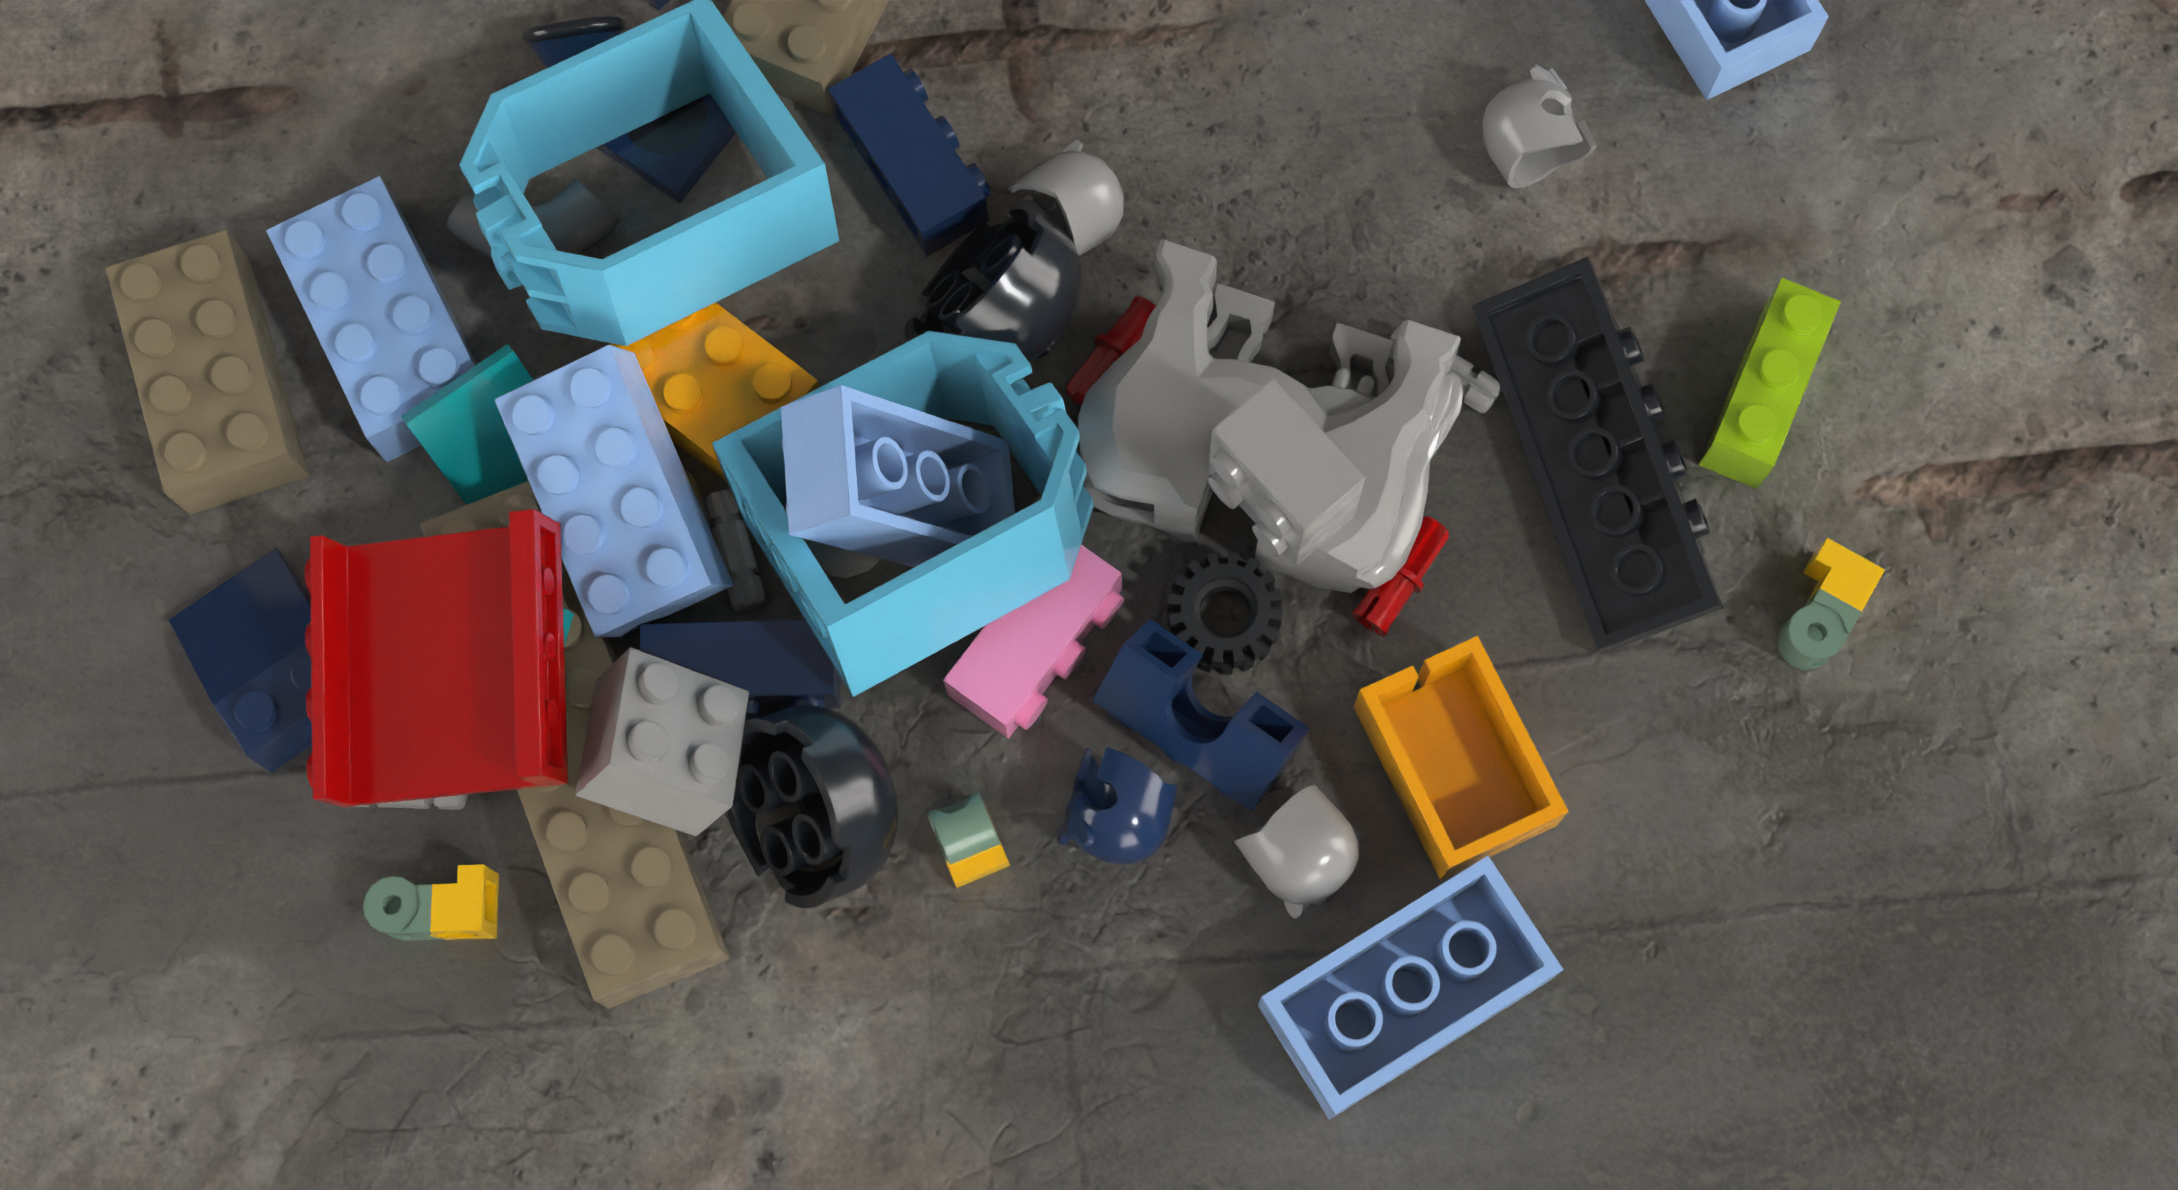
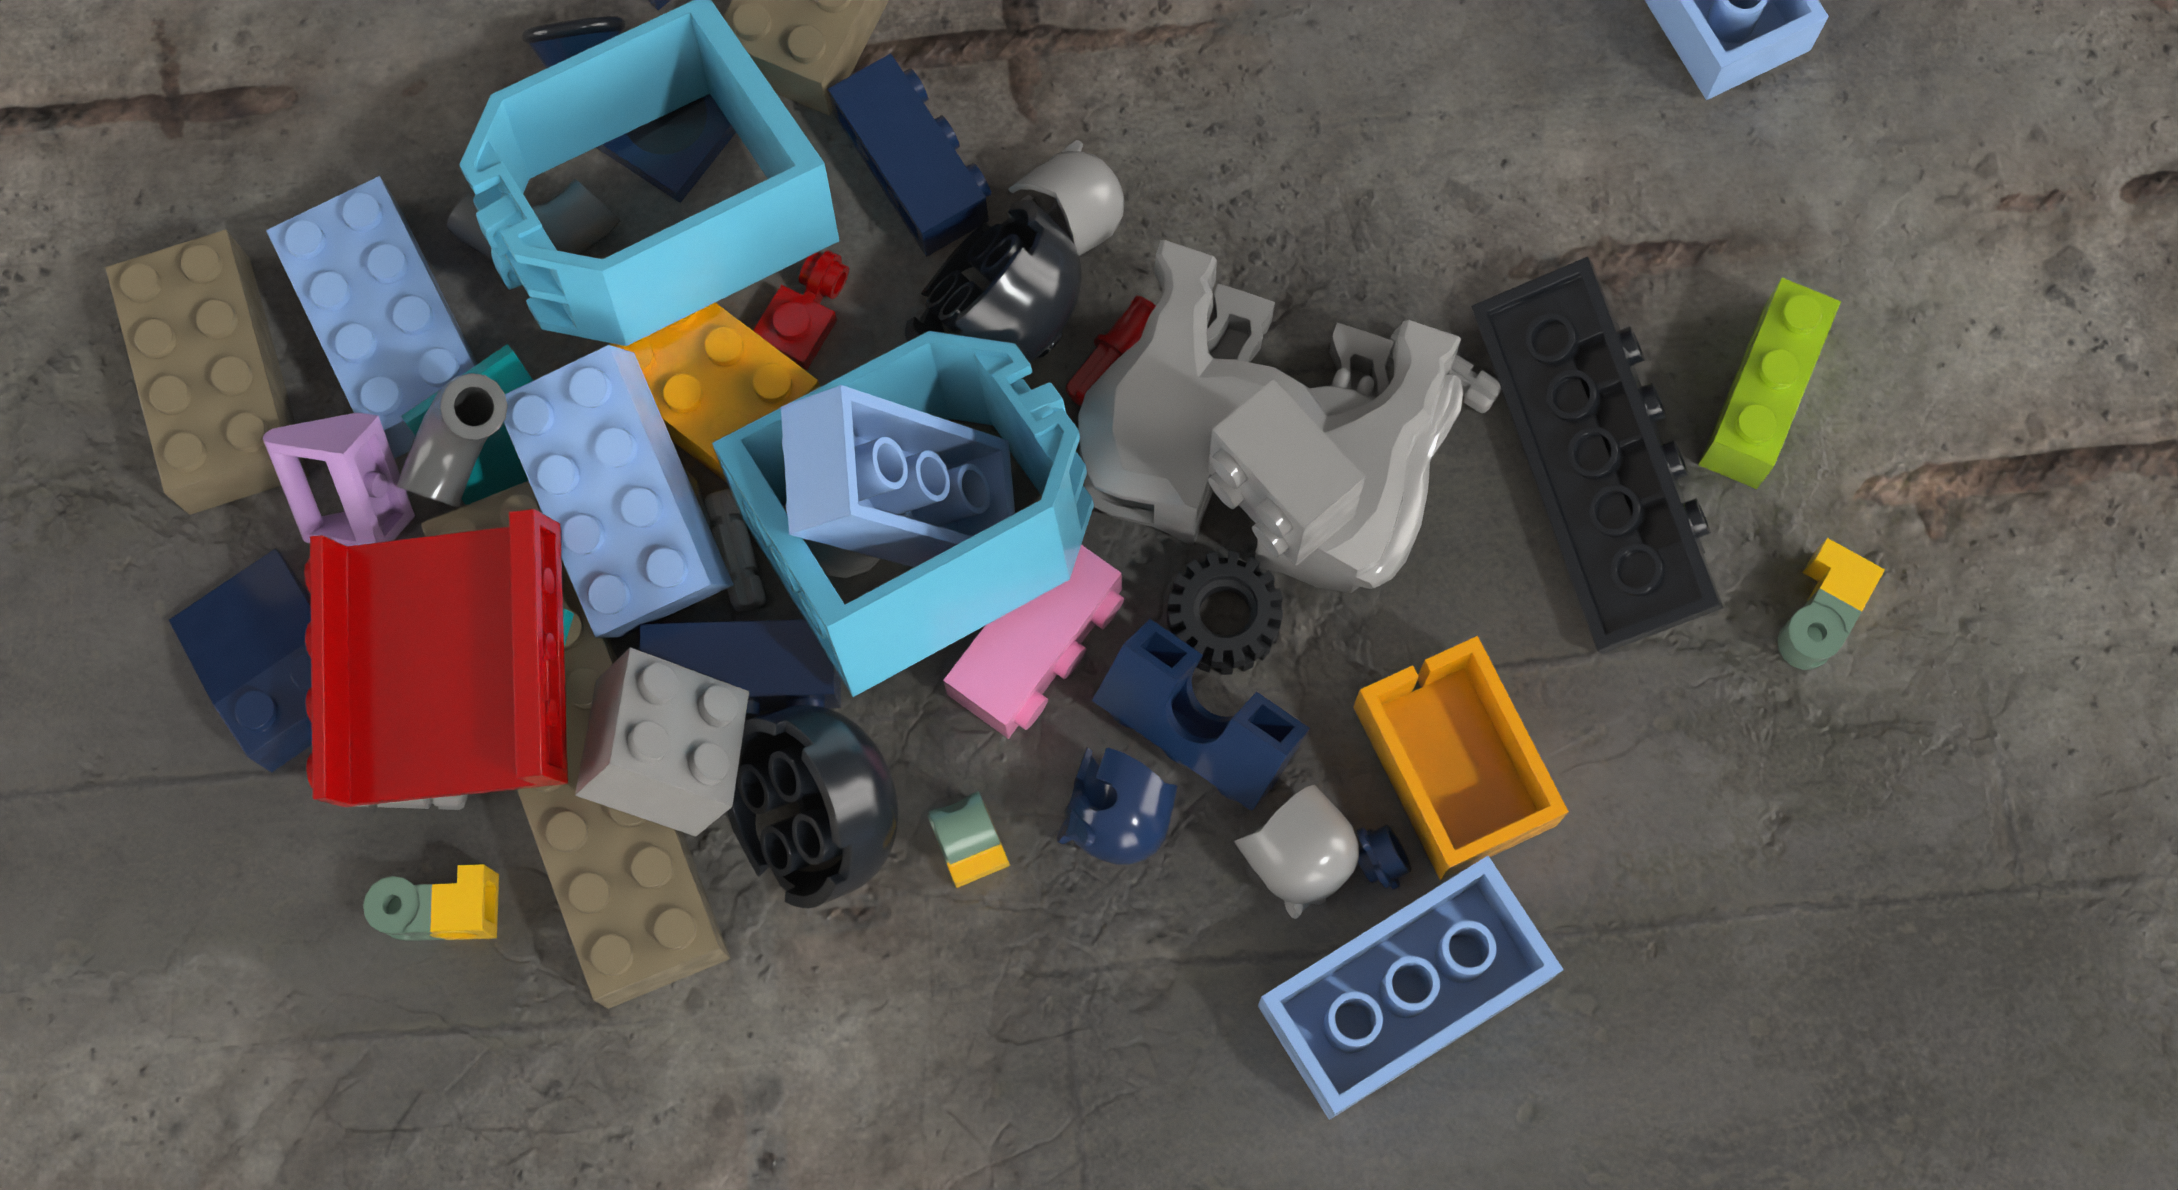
red axle [1351,516,1449,637] -> none
light grey helmet [1480,64,1597,188] -> none
none -> lavender tile [263,413,415,546]
none -> dark grey cylinder [396,373,508,508]
none -> red plate [753,250,849,371]
none -> dark blue plate [1357,825,1411,890]

